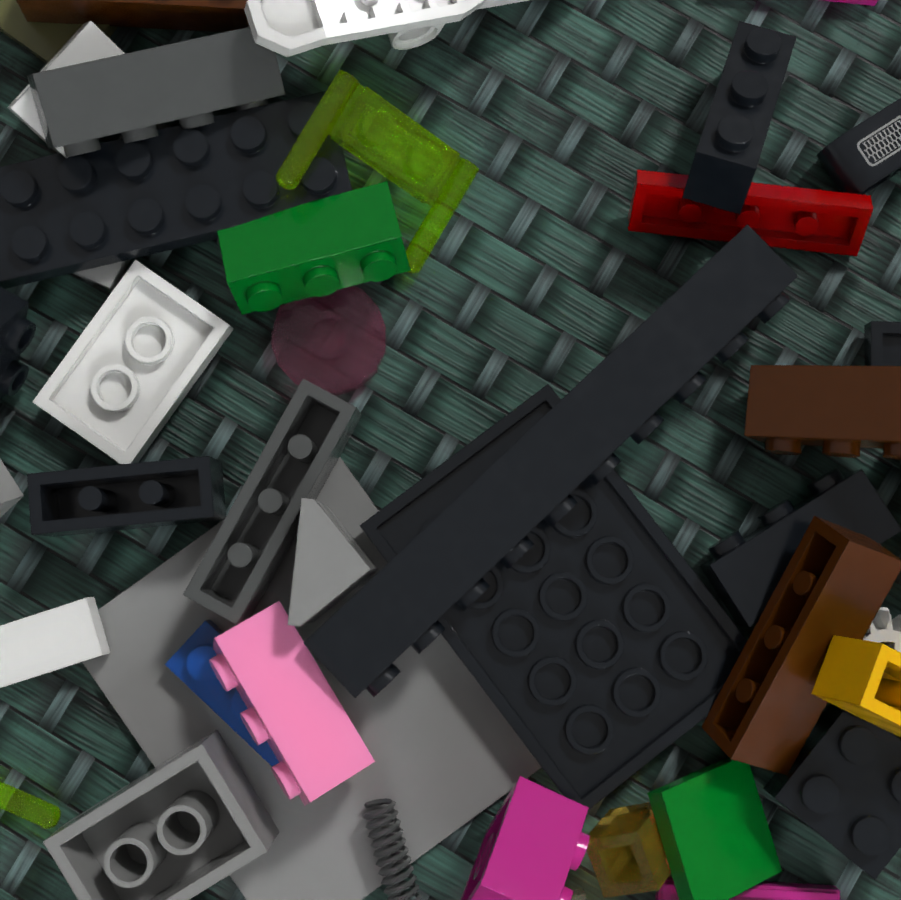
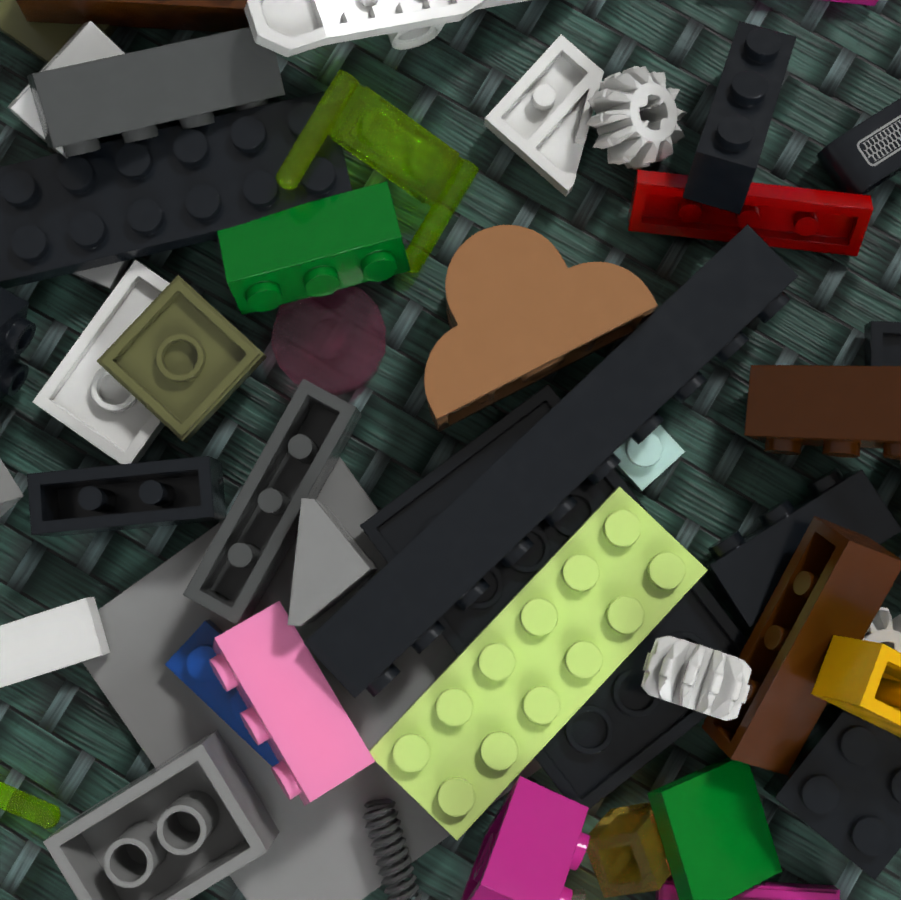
none -> olive tile [97,275,267,443]
none -> yellowish green plate [369,486,708,841]
none -> medium nougat brick [424,225,658,432]
none -> white wing [484,34,604,197]
none -> white gear [585,66,687,170]
none -> light aqua plate [613,425,685,492]
none -> white gear [641,636,752,721]

